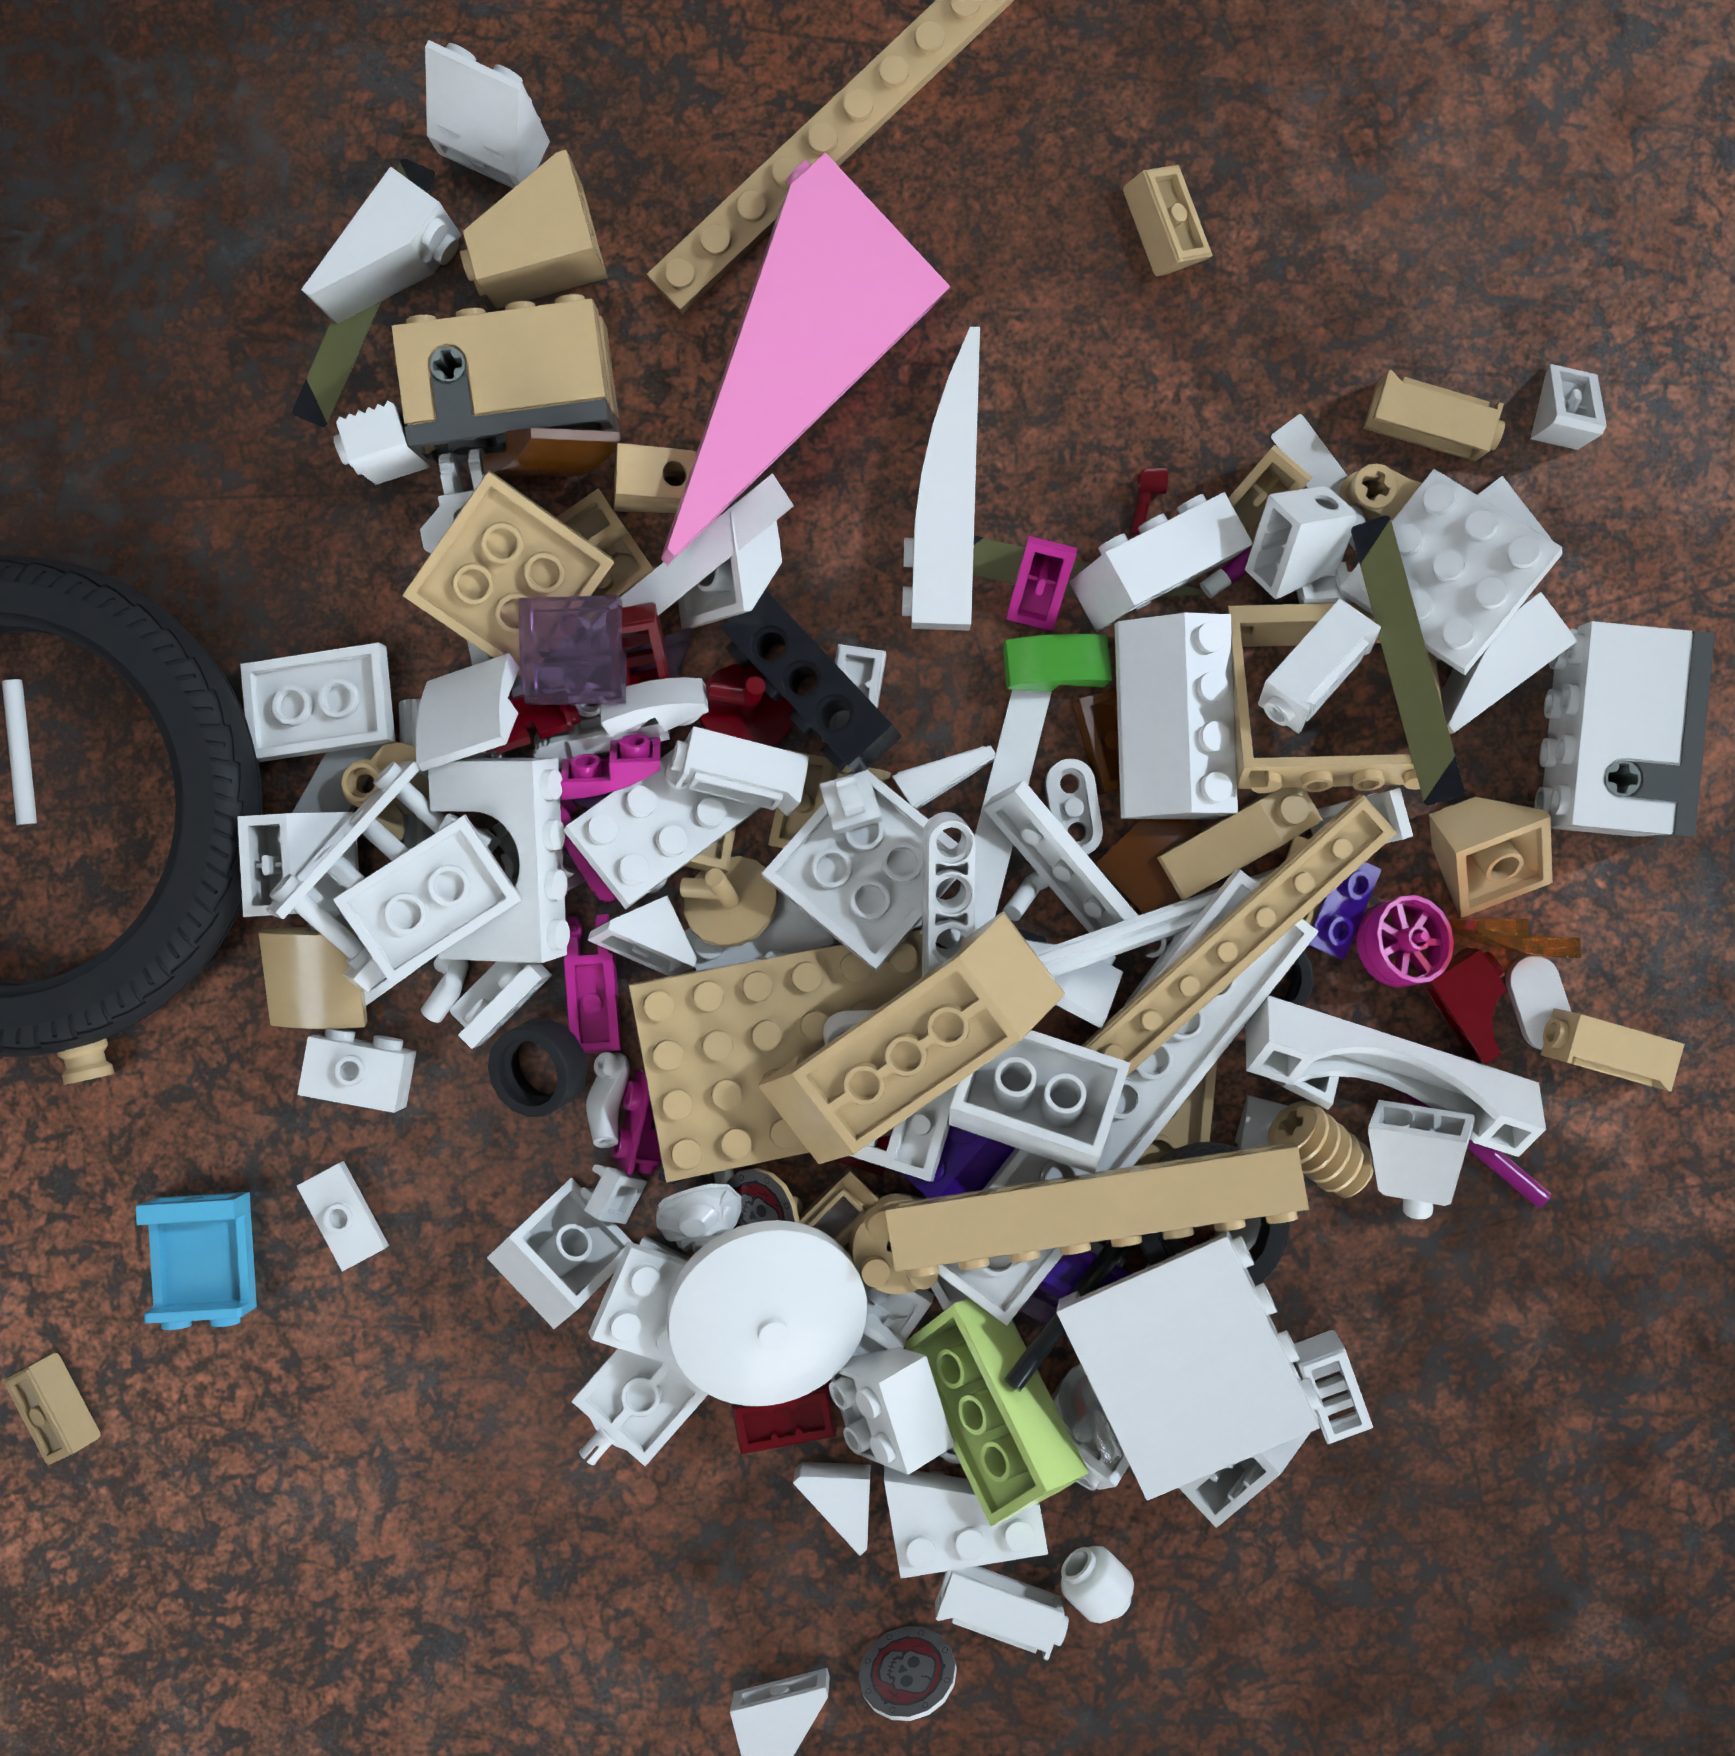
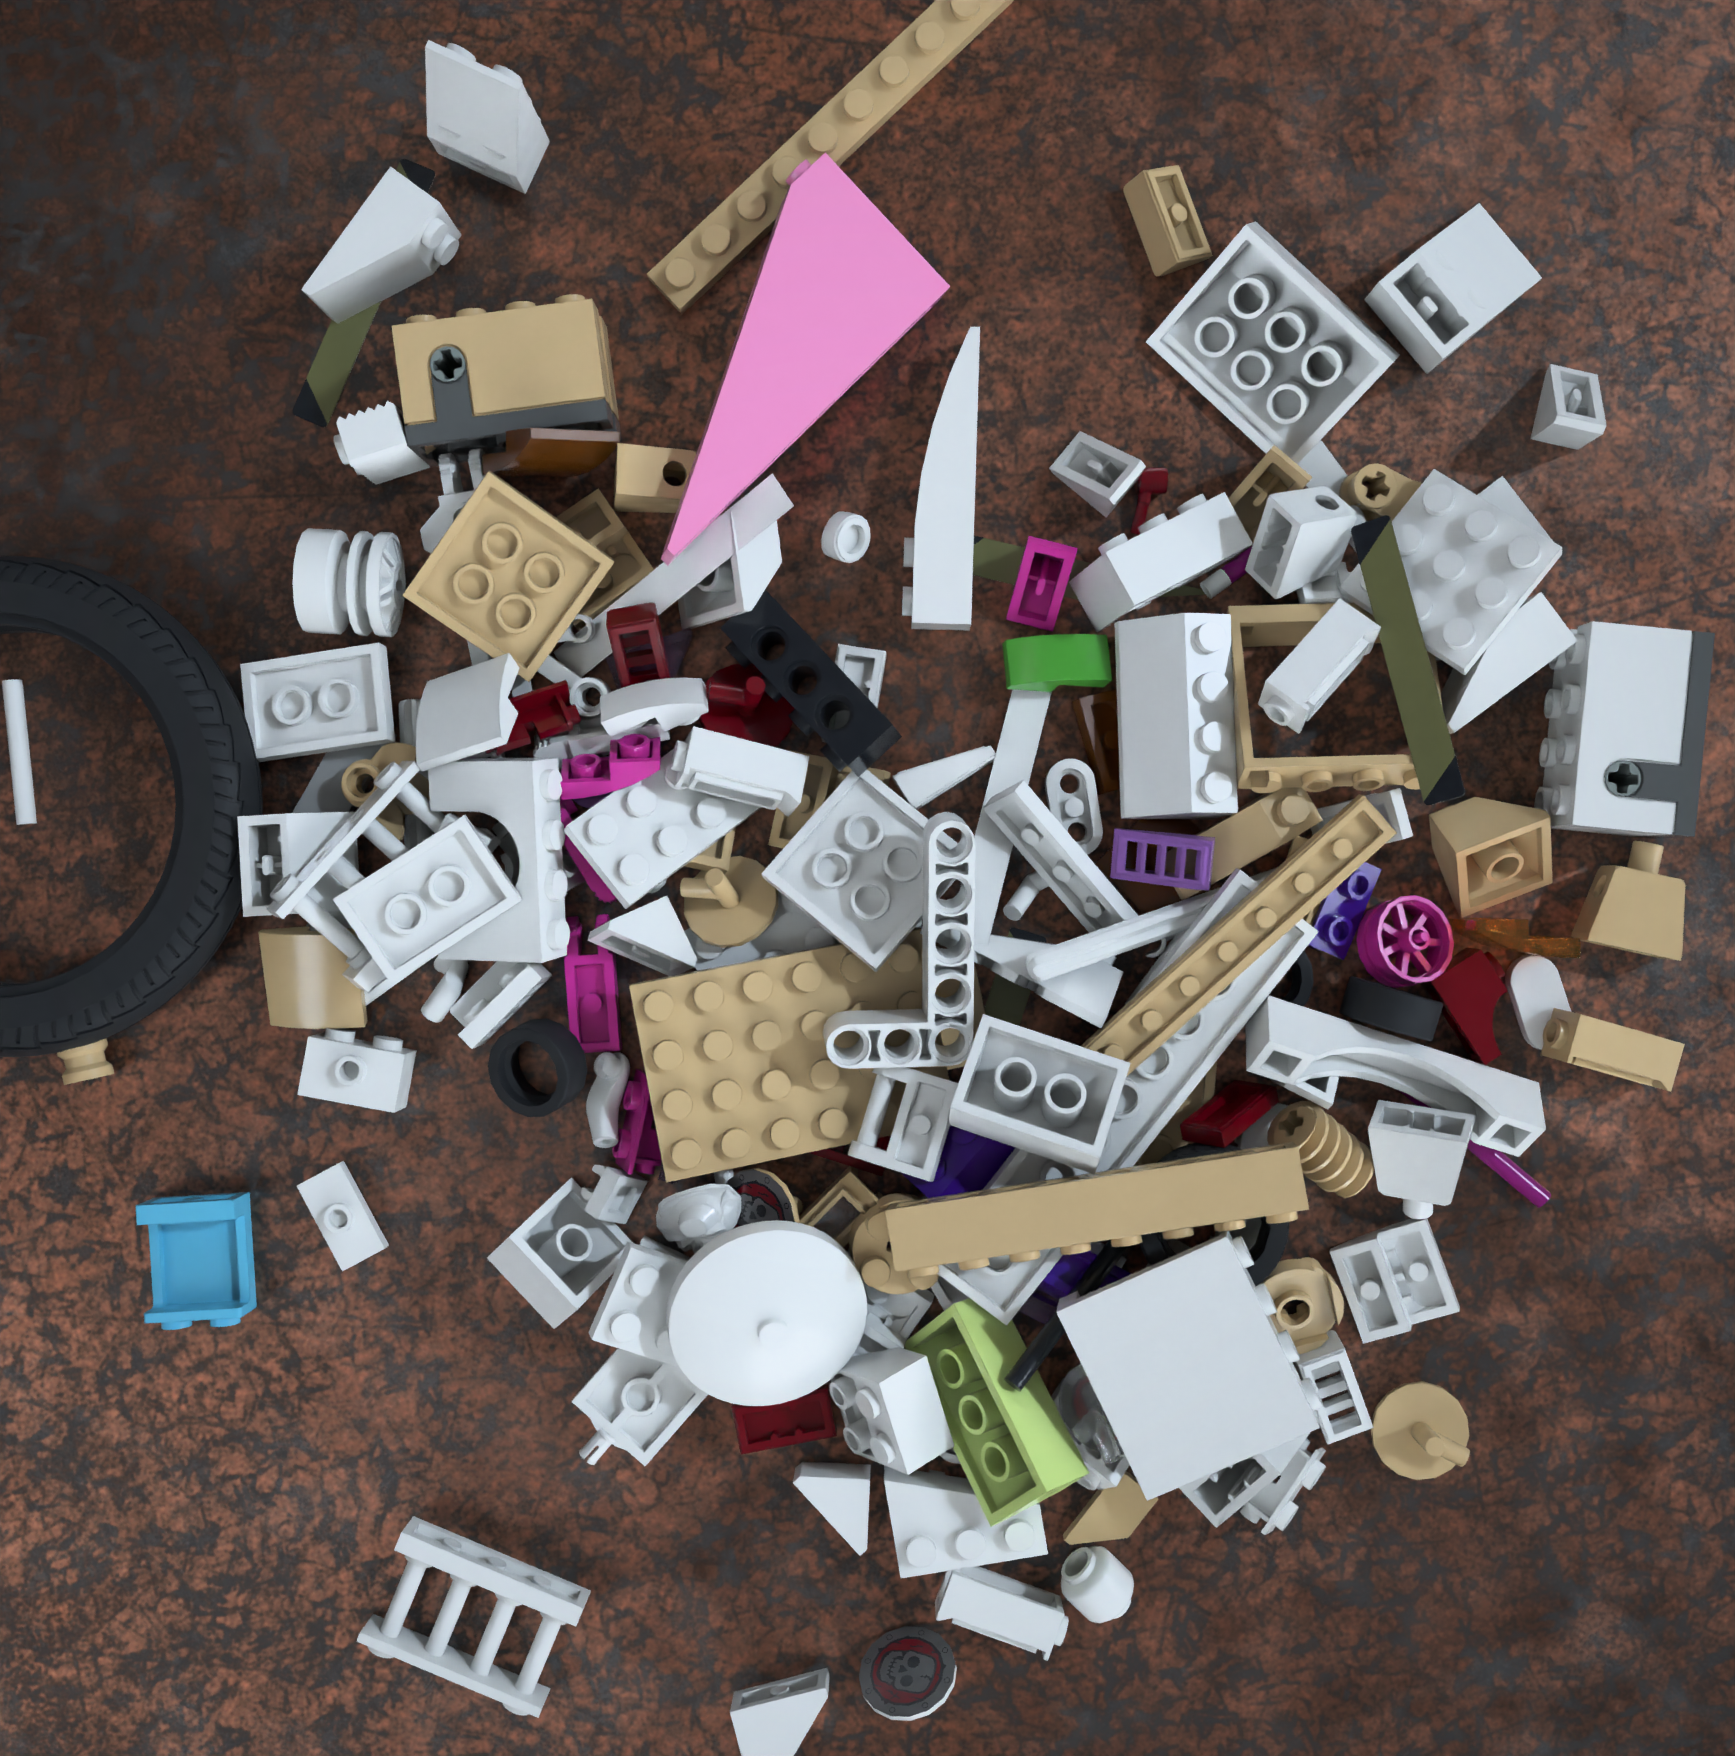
tan slope [3,1353,101,1465] -> none
tan slope [460,150,608,309] -> none
clear purple slope [519,595,626,705] -> none
tan slope [758,911,1065,1164] -> none
white tile [819,770,882,835] -> none
tan window [1363,370,1505,462] -> none
none -> white wheel [292,528,406,637]
none -> white fence [357,1516,591,1718]
none -> white tile [821,511,871,563]
none -> white slope [1049,431,1146,518]
none -> tan tile [1063,1471,1158,1545]
none -> medium lavender slope [1110,828,1215,891]
none -> white slope [1146,221,1400,464]
none -> dark red tile [1180,1080,1279,1148]
none -> white hinge [1240,1438,1326,1535]
none -> tan plate [1258,1257,1344,1354]
none -> white slope [1329,1218,1460,1344]
none -> black tyre [1339,976,1443,1041]
none -> white slope [1364,203,1542,374]
none -> tan shield [1371,1381,1470,1480]
none -> tan torso [1571,841,1686,961]

